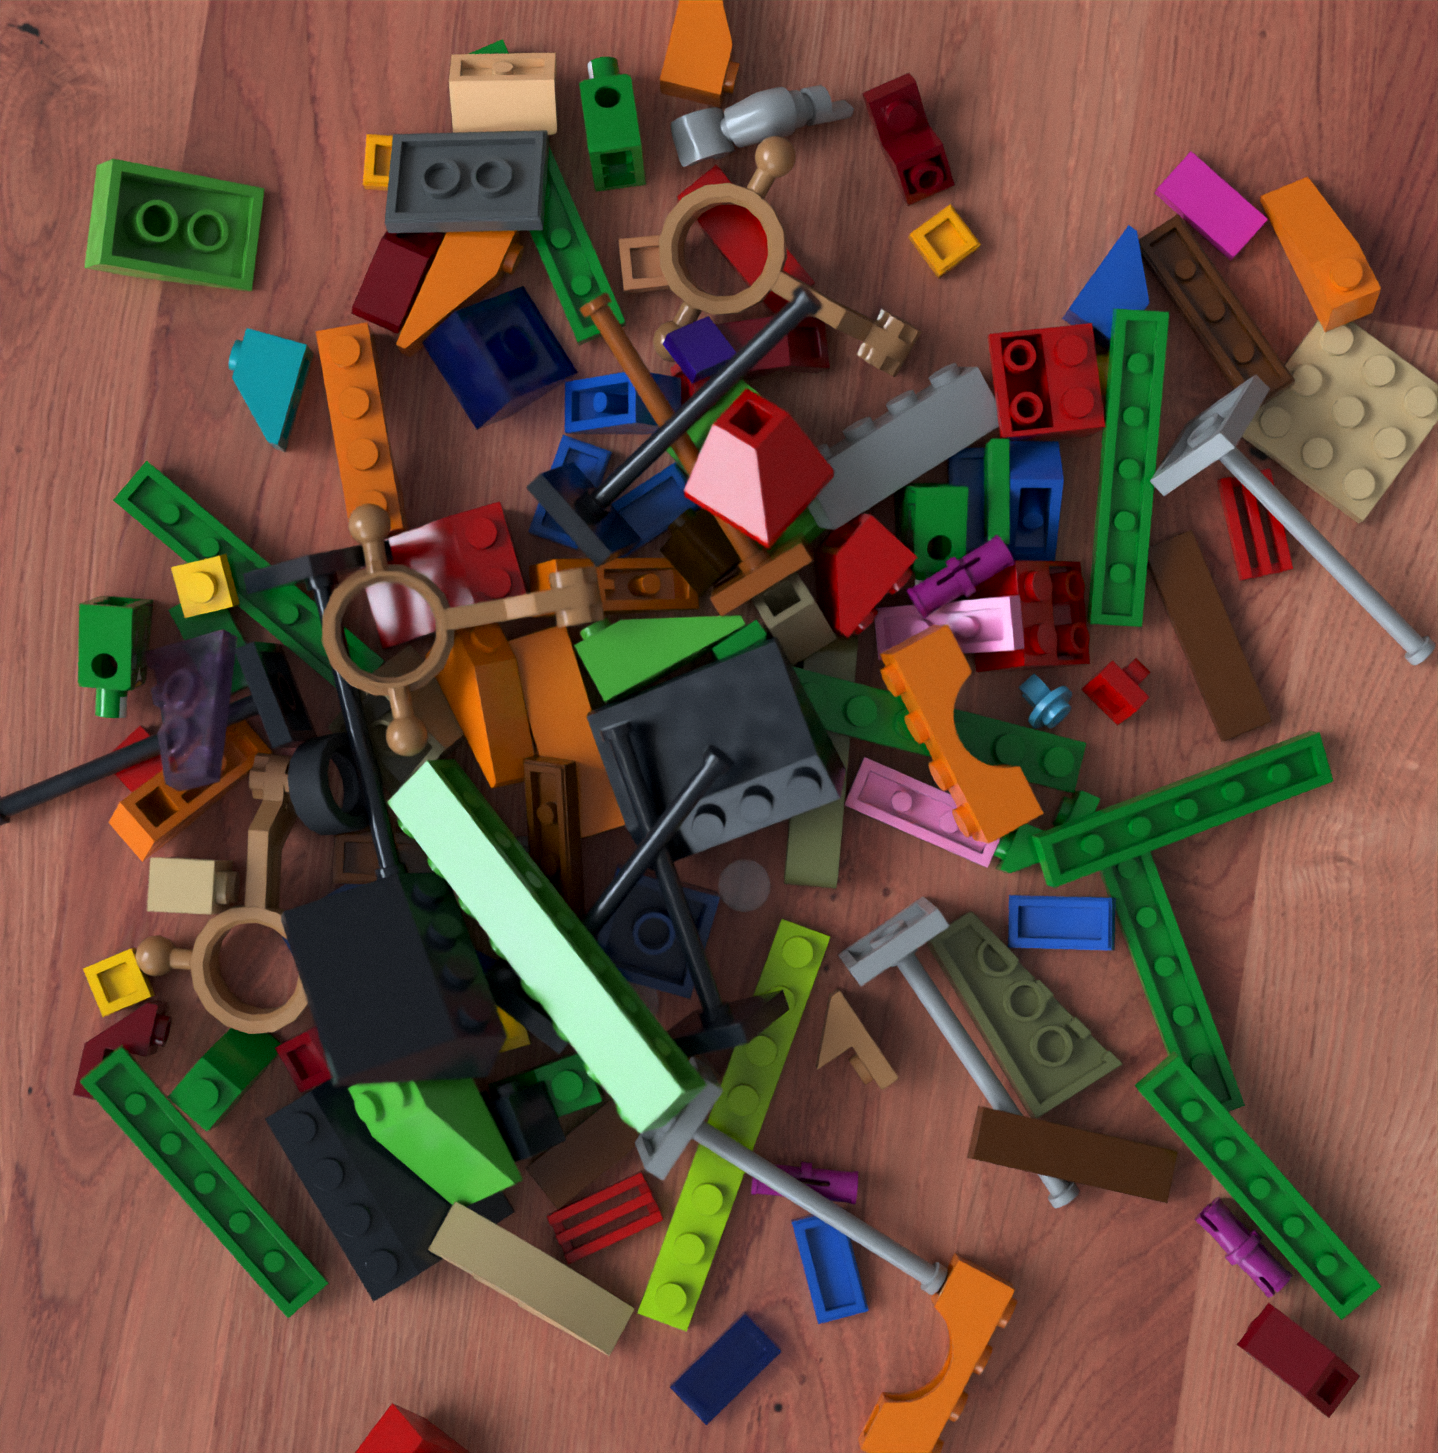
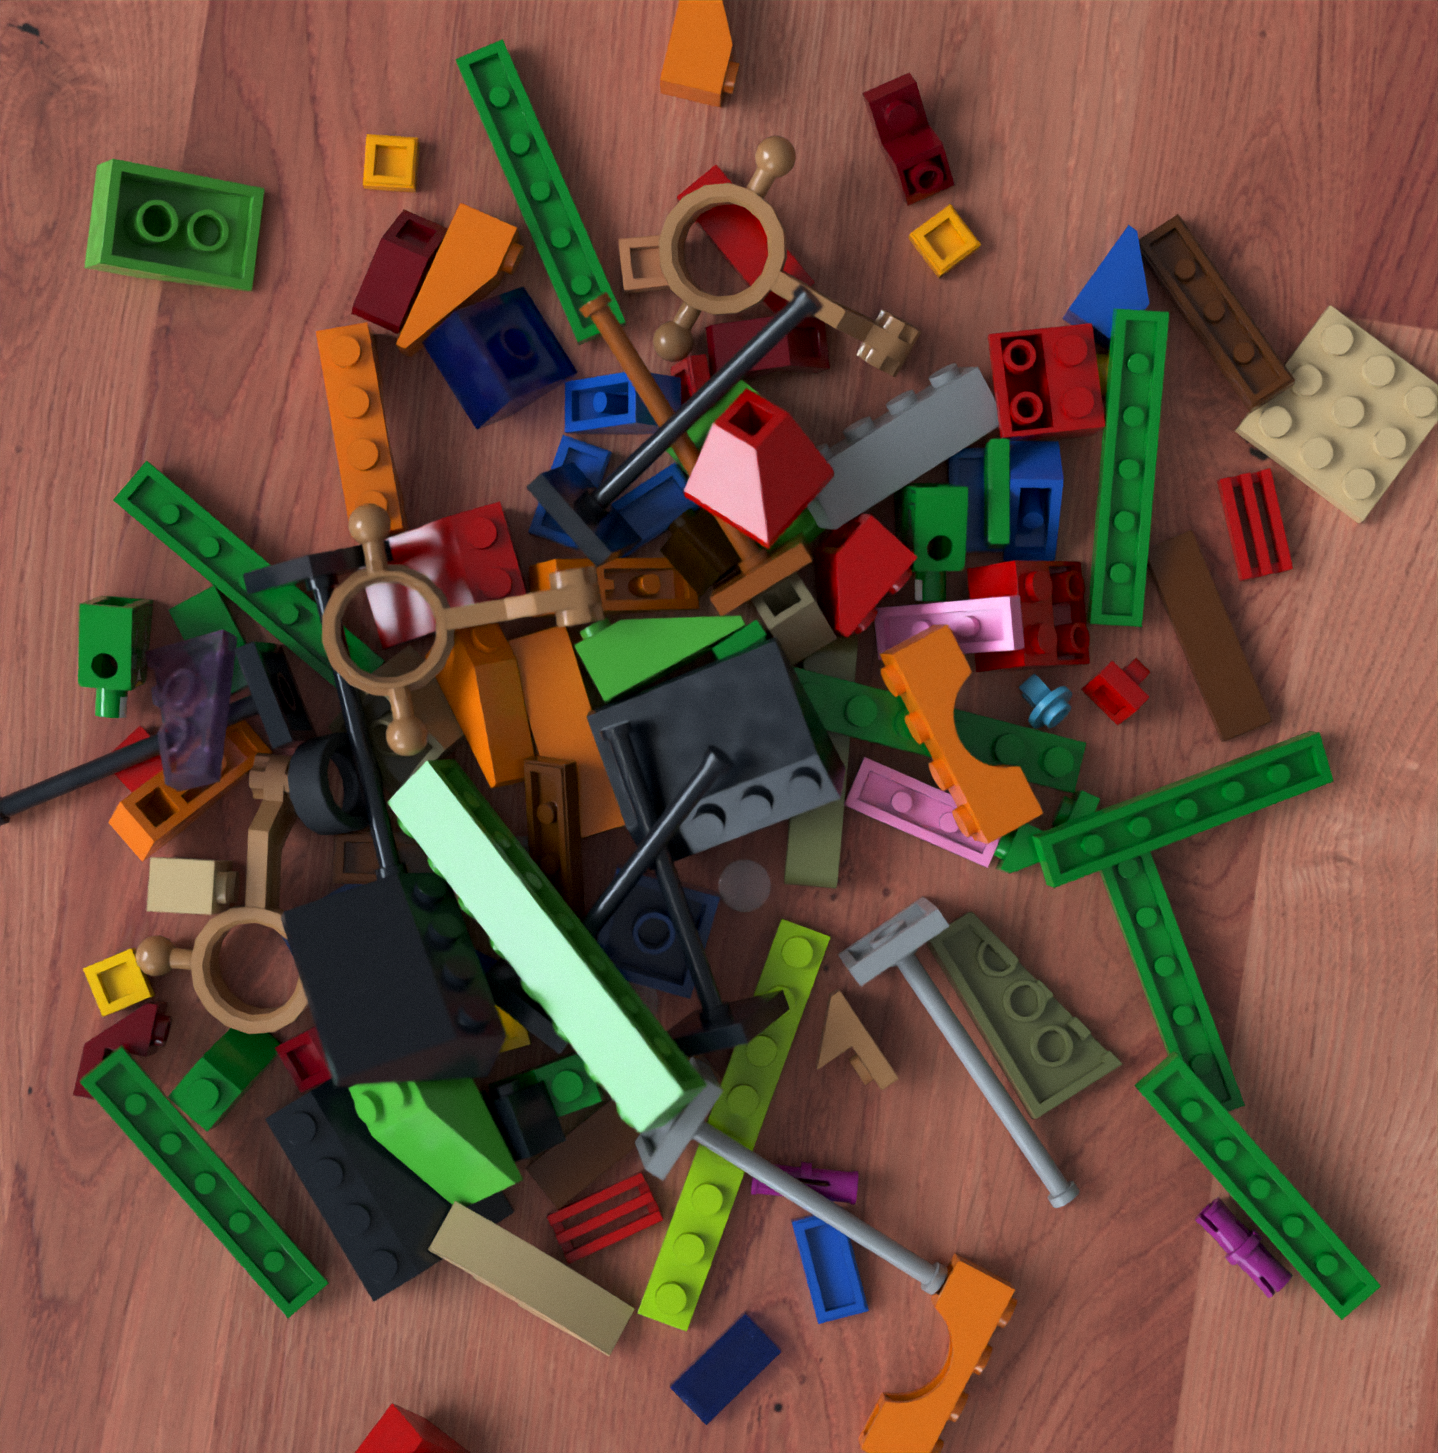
yellow plate [171,554,239,618] -> none
teal slope [228,328,314,452] -> none
dark grey tile [385,130,550,233] -> none
light nougat panel [449,53,557,135] -> none
green torso [579,57,646,192] -> none
dark purple tile [663,316,736,384] -> none
light grey piece [670,85,854,167] -> none
magenta pin [906,535,1015,619] -> none
reddish brown tile [967,1106,1178,1203] -> none
blue tile [1008,895,1116,951] -> none
light grey tile [1150,374,1436,666] -> none
dark pink tile [1154,151,1268,261] -> none
dark red slope [1237,1303,1360,1418] -> none
orange slope [1260,177,1381,332] -> none

